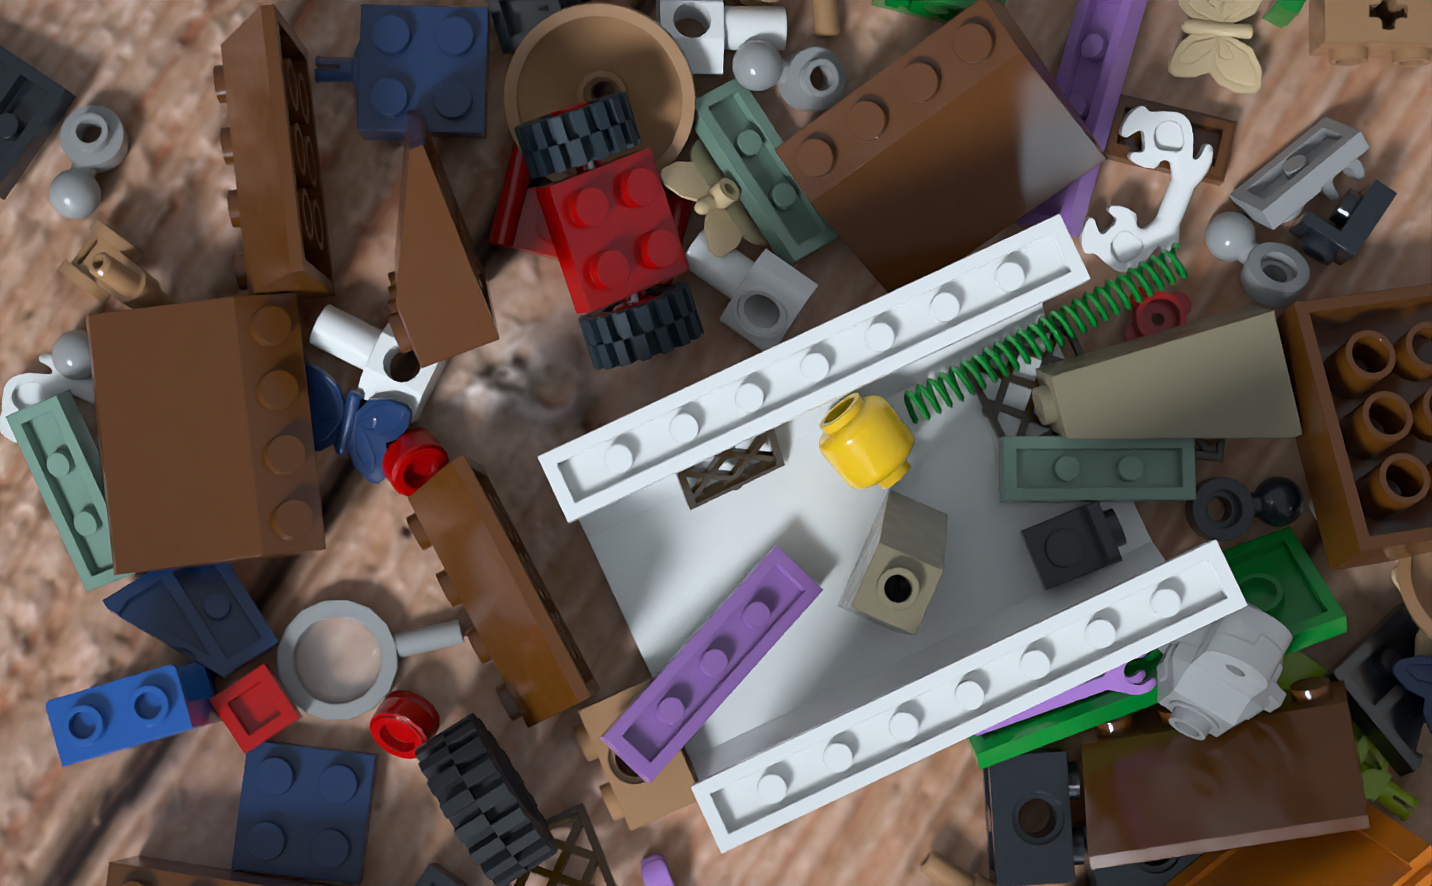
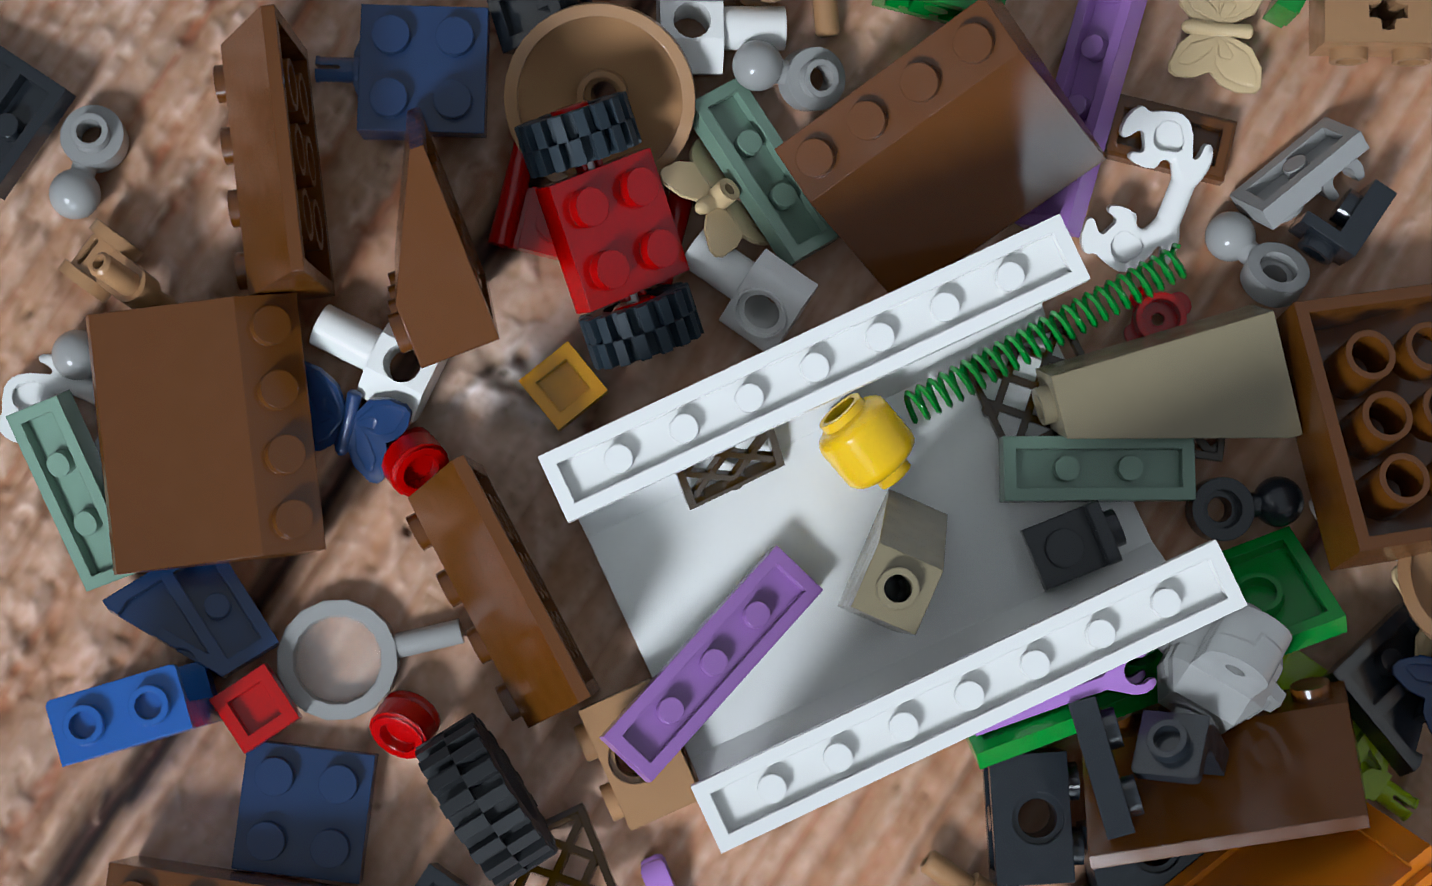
none -> light orange plate [518,341,609,432]
none -> black wing [1068,696,1145,840]
none -> black bracket [1131,710,1229,784]

